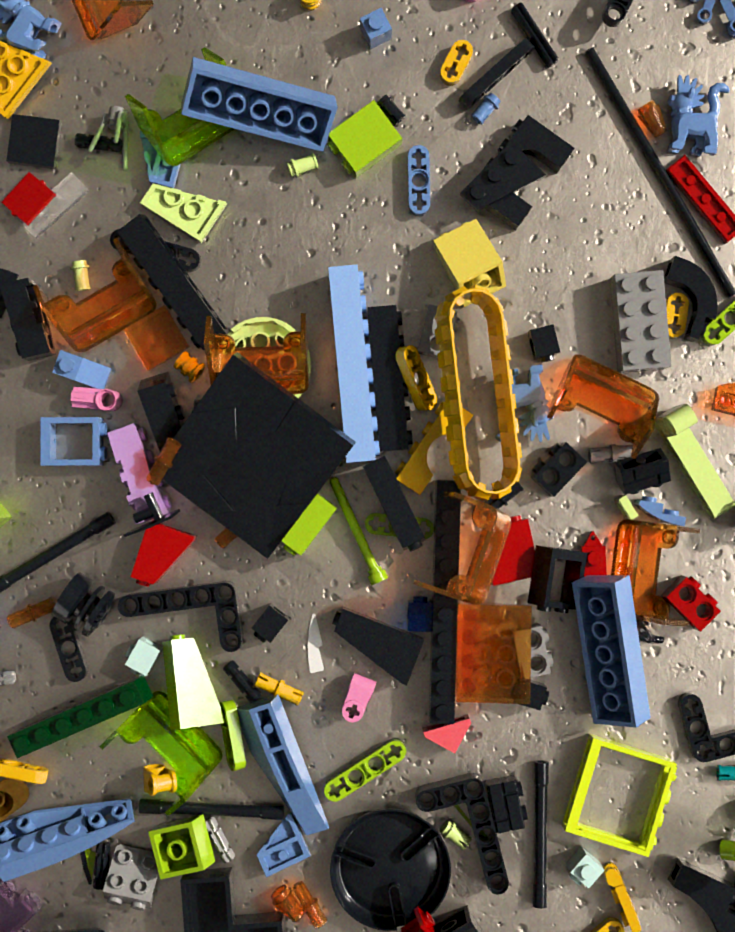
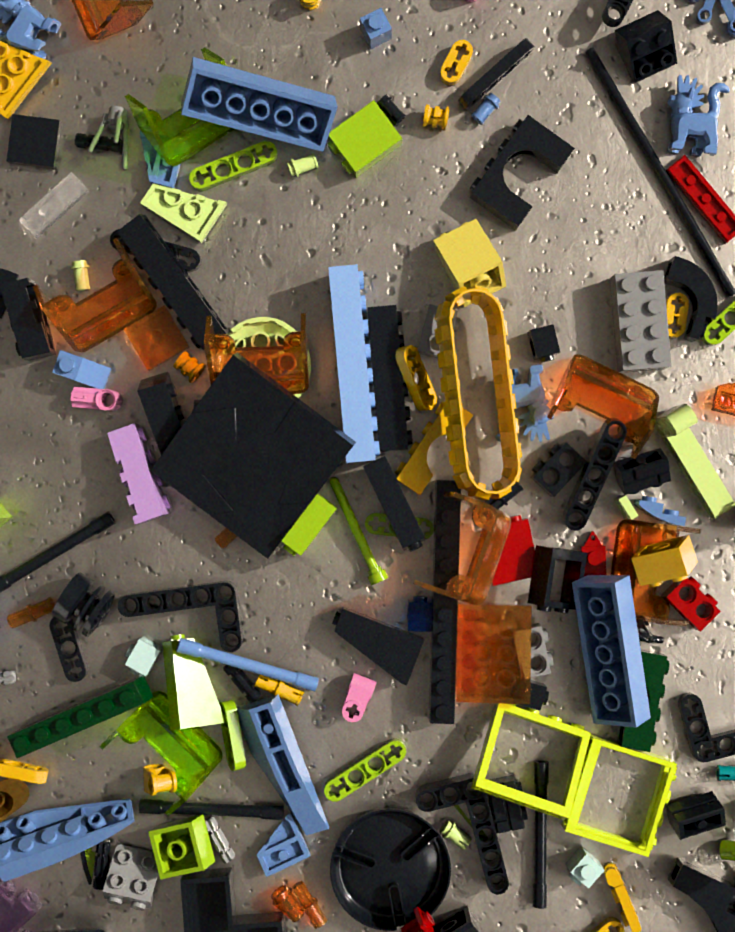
red piece [1,172,56,226] -> none
medium blue window [40,417,107,466] -> none
black shield [123,492,180,537] -> none
red slope [130,524,197,587] -> none
clear orange axle [146,438,181,486] -> none
black brick [252,603,290,643] -> none
white sticker [308,614,324,673] -> none
medium blue beam [408,145,430,216] -> none
coral slope [422,714,471,753] -> none
black wing [460,141,546,211] -> none
black axle [511,3,559,68] -> none
clear orange cone [637,100,668,138] -> none
none -> medium blue piece [176,638,319,692]
none -> lime beam [189,141,278,191]
none -> yellow bush [423,104,449,131]
none -> neon yellow window [471,700,591,820]
none -> black beam [563,417,627,531]
none -> black slope [615,10,677,83]
none -> dark green arch [617,650,669,752]
none -> yellow brick [631,535,698,587]
none -> black brick [667,791,726,840]

